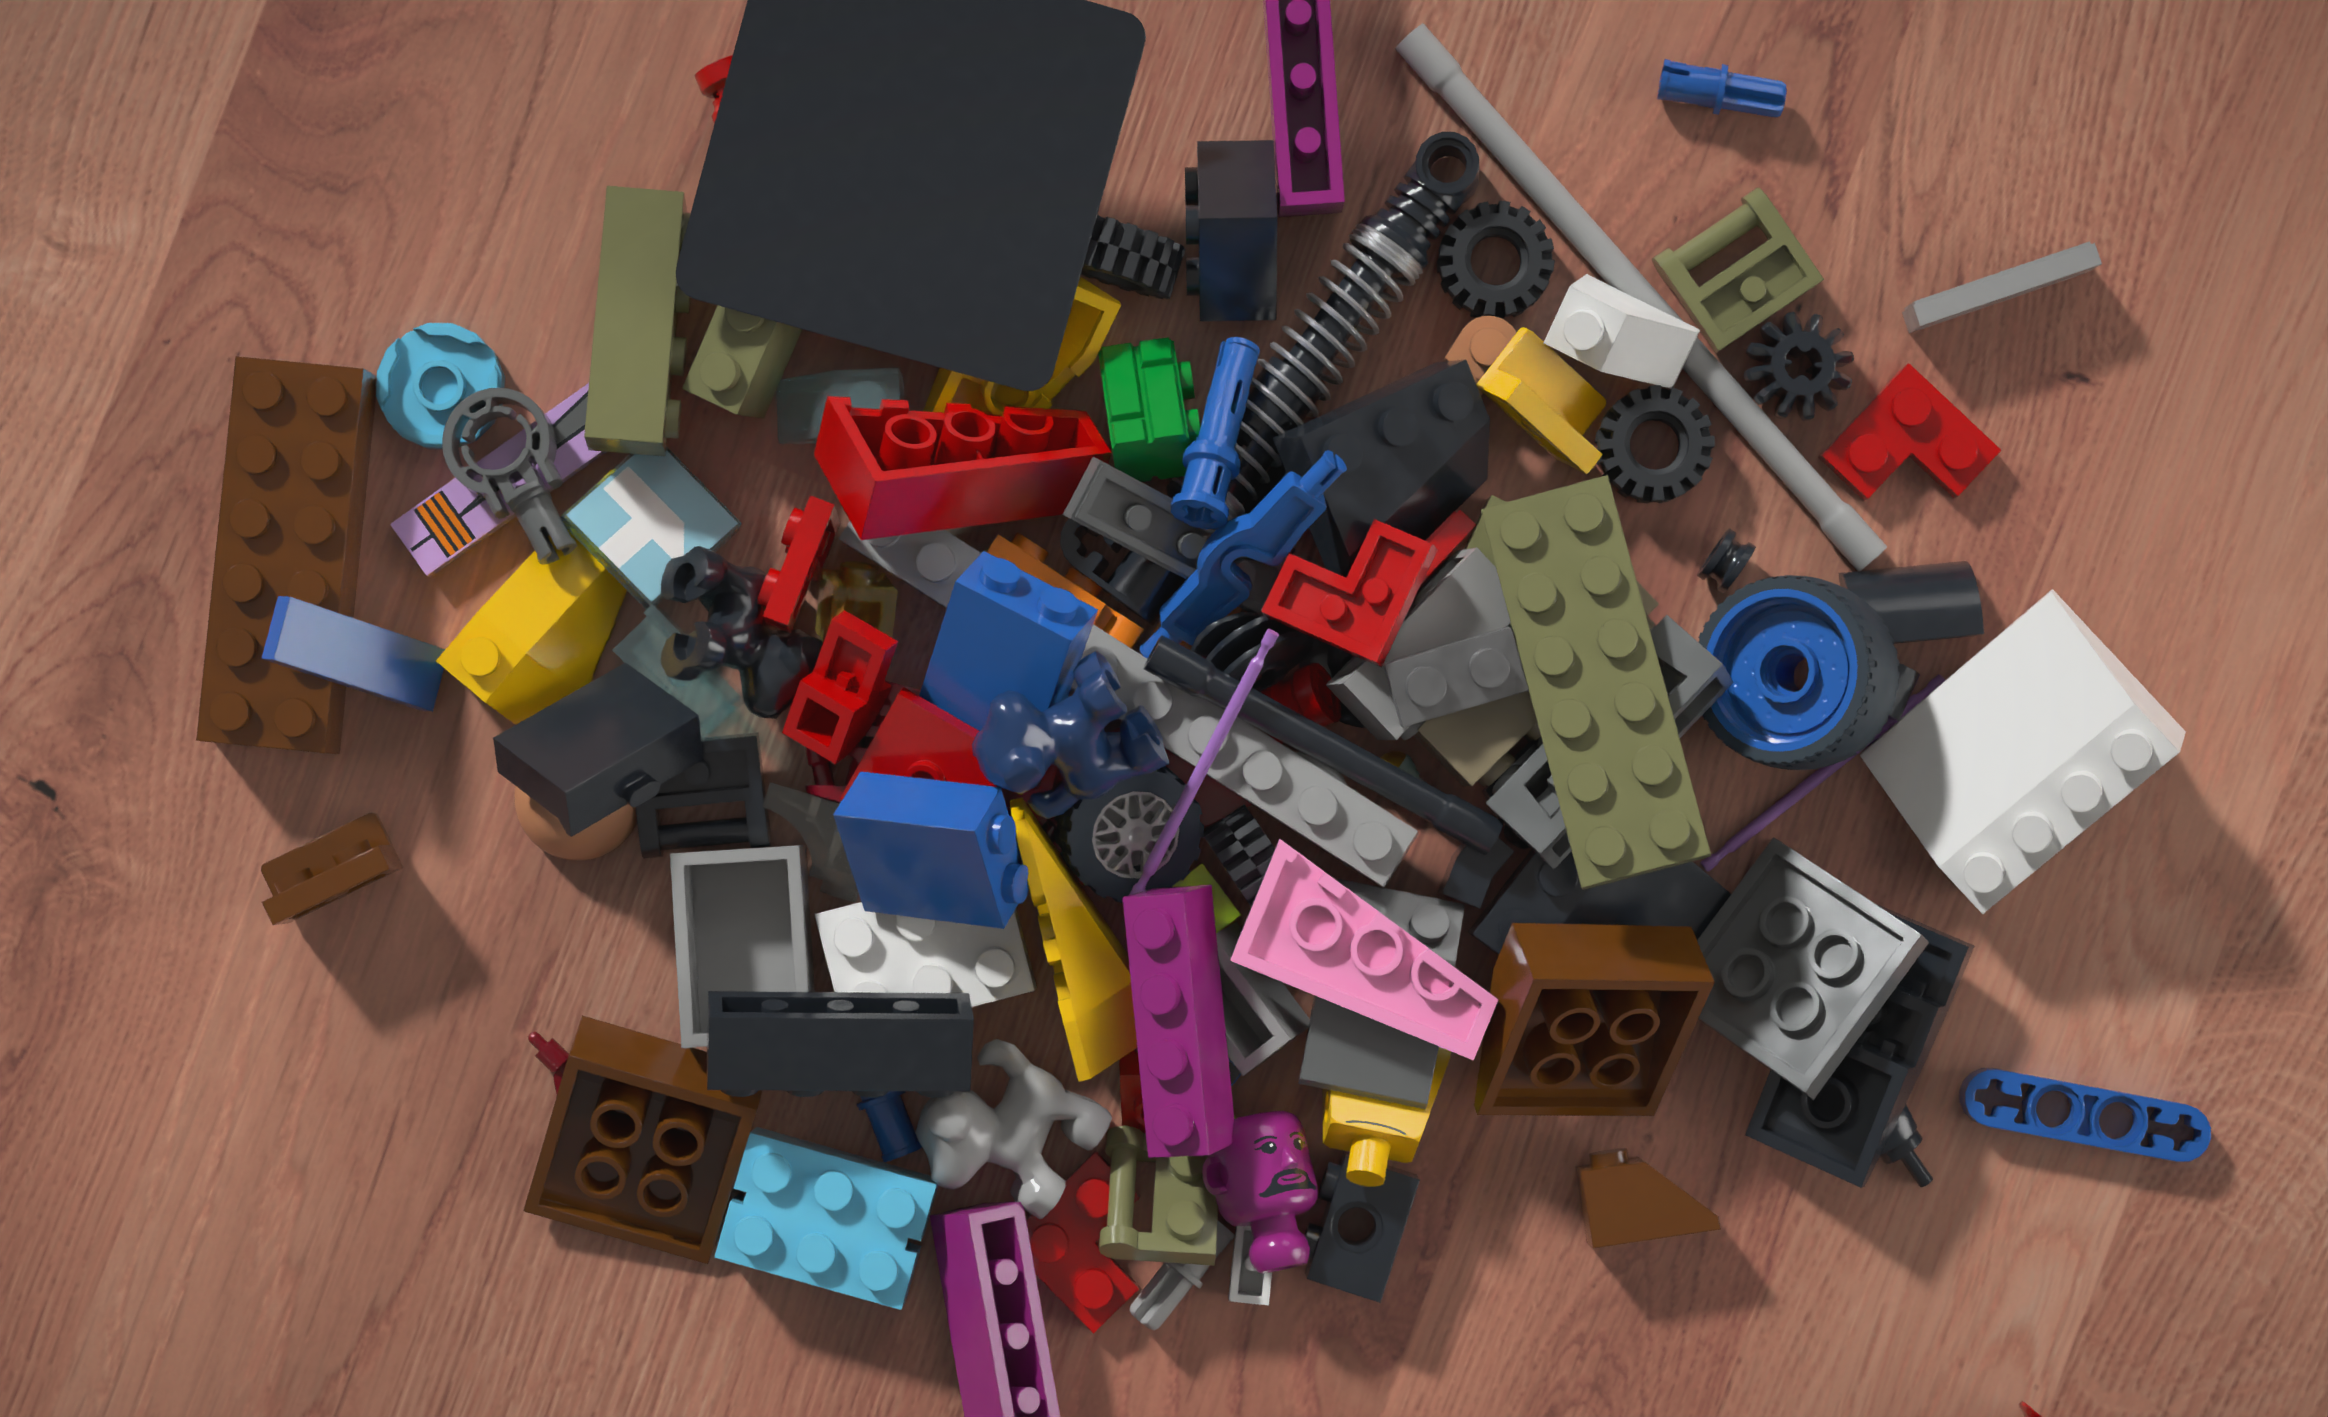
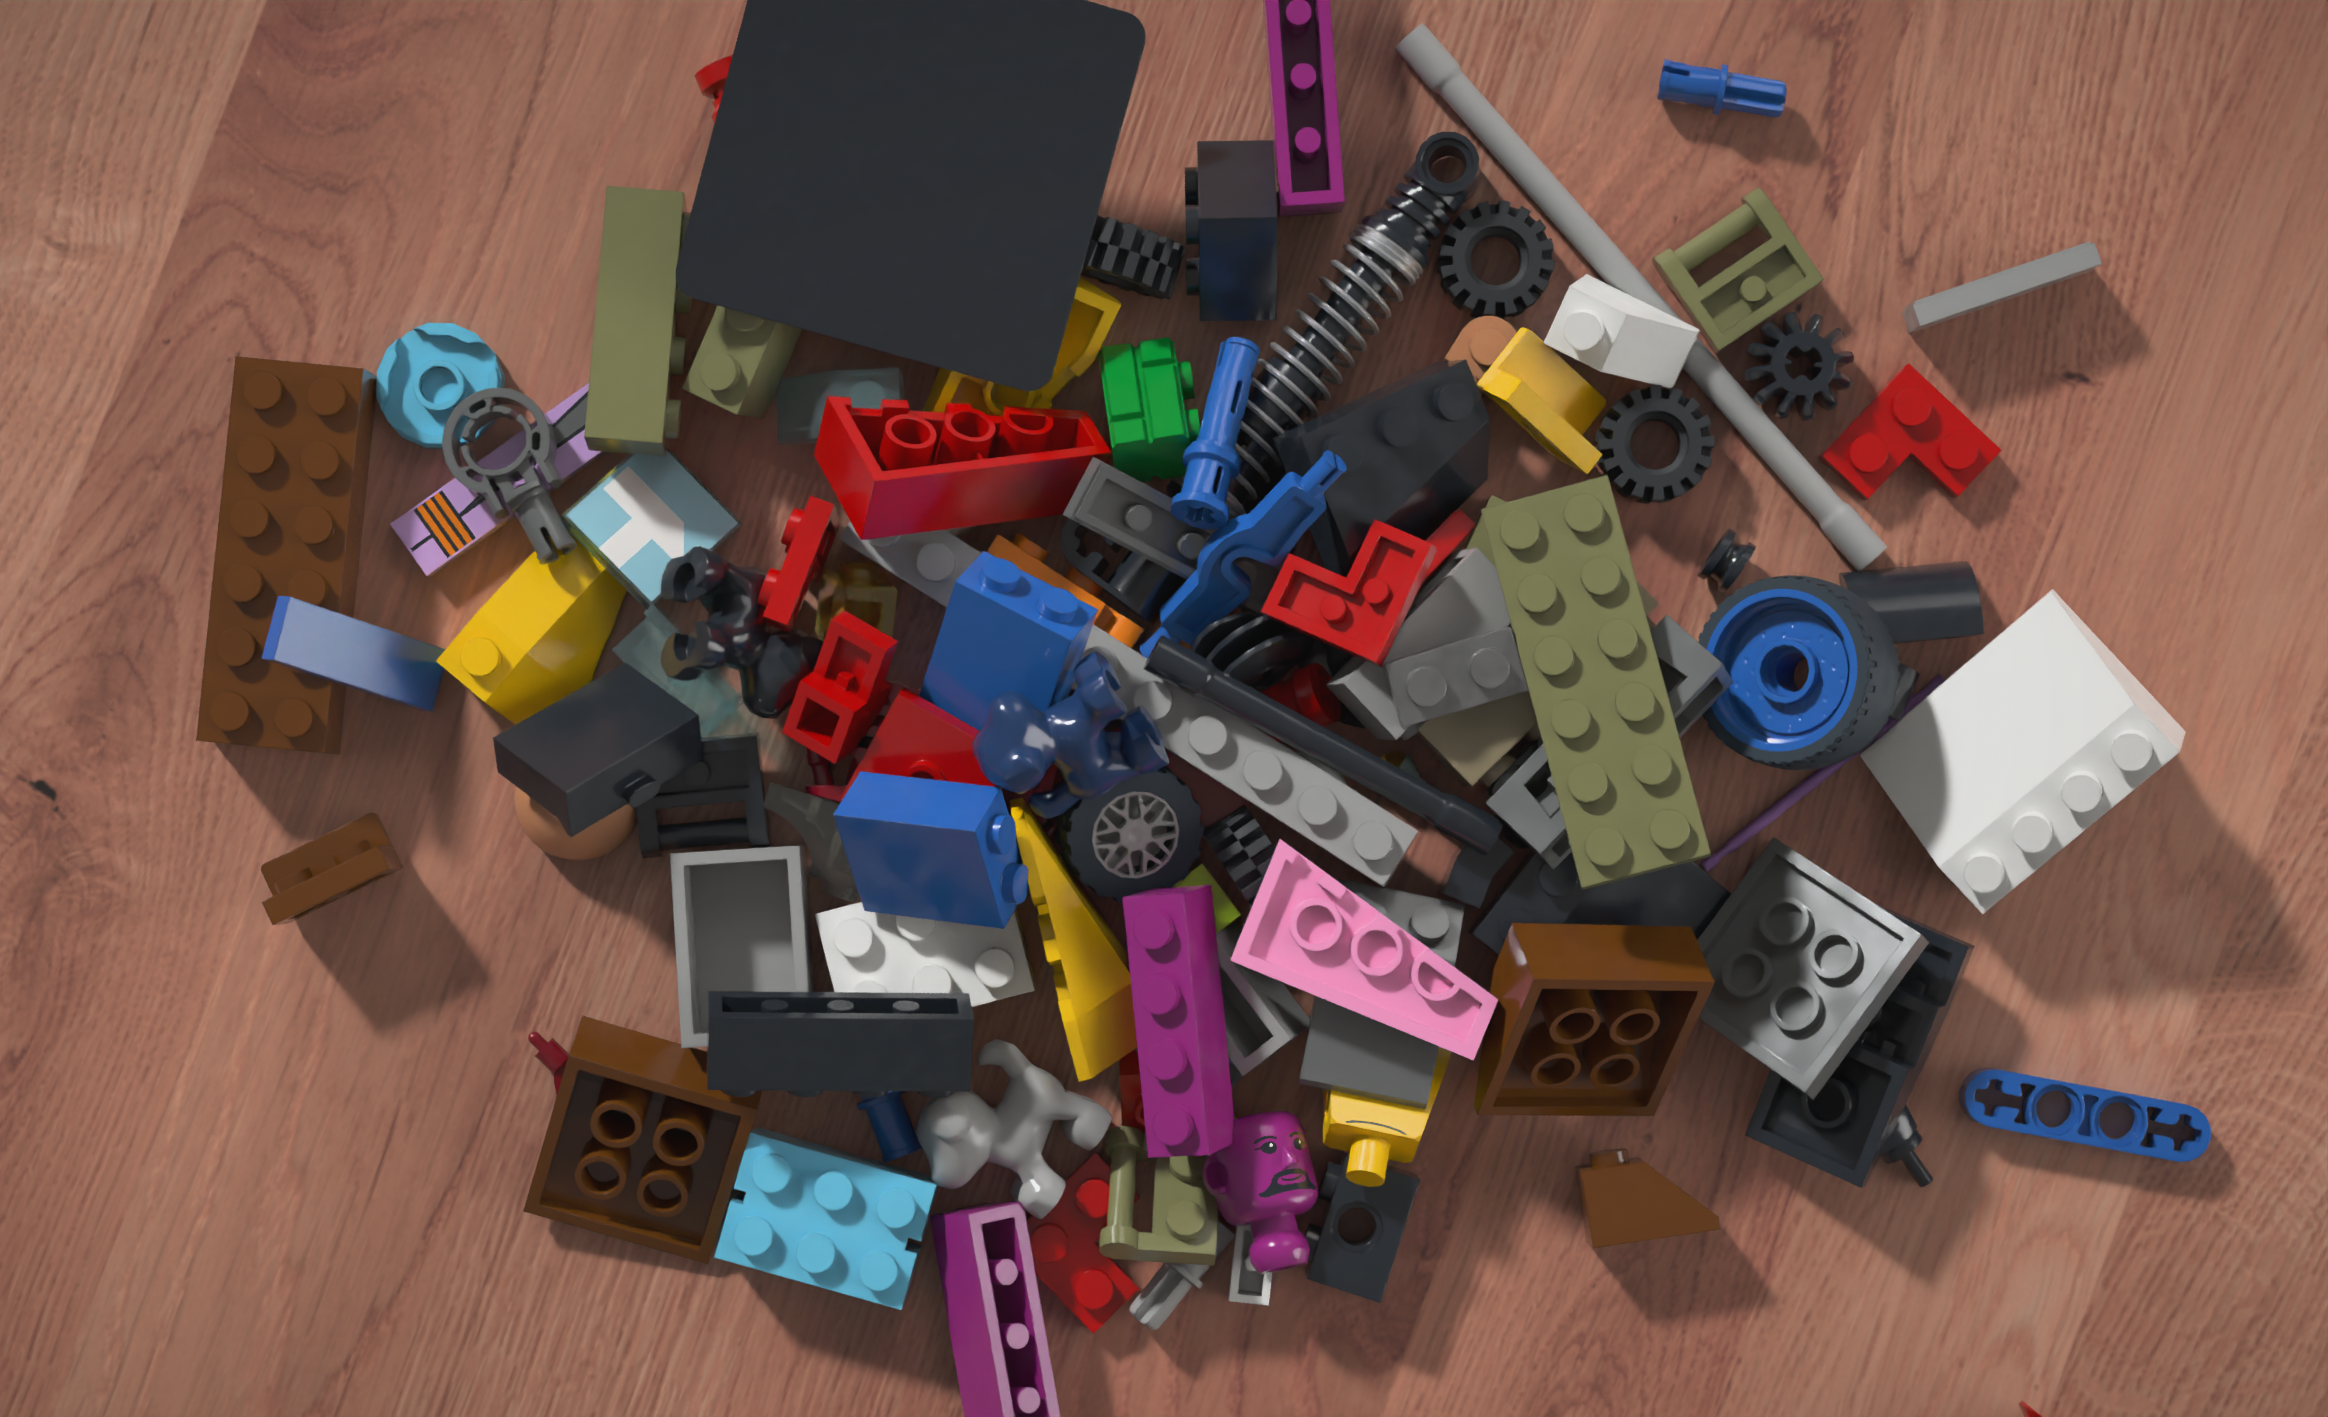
medium lavender piece [1129,629,1279,895] -> none

